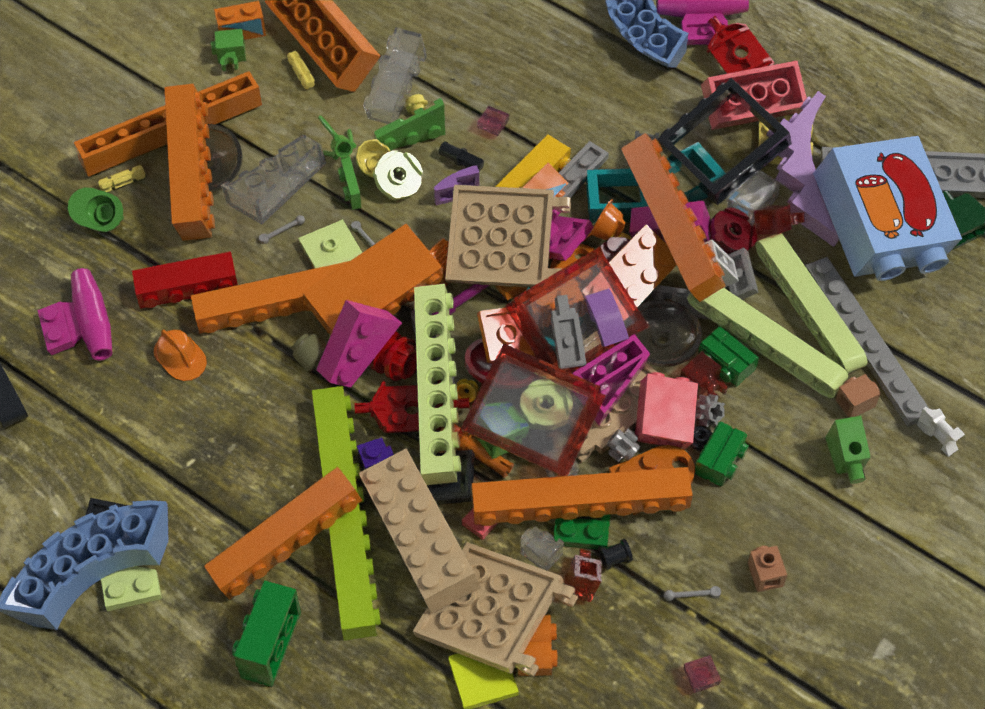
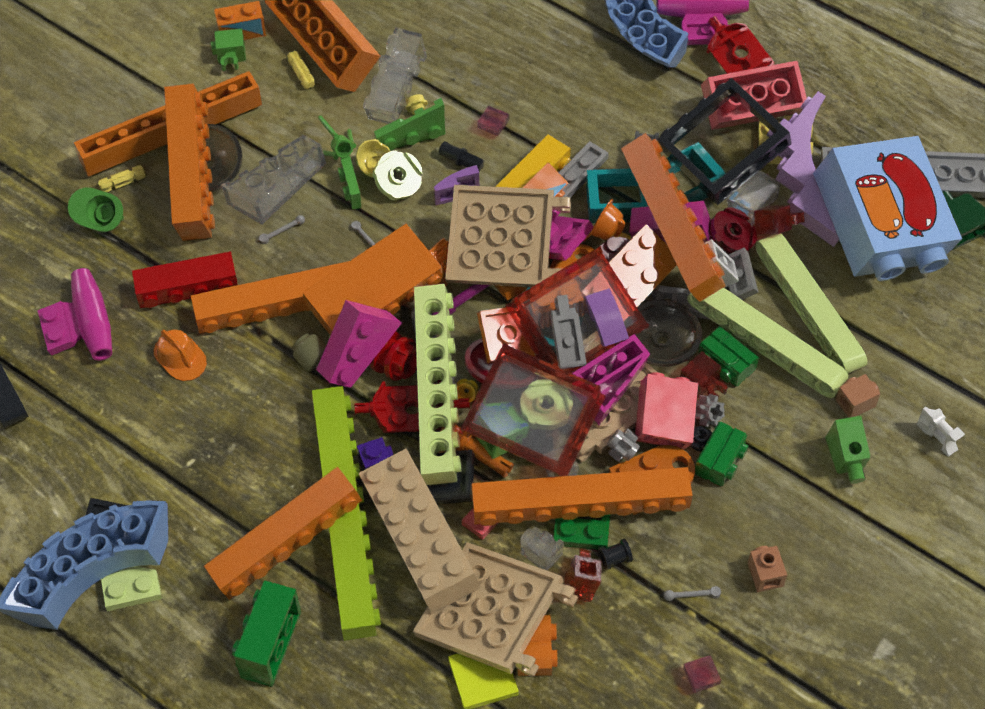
yellowish green plate [298,220,362,269] -> none
light grey plate [805,257,929,427] -> none

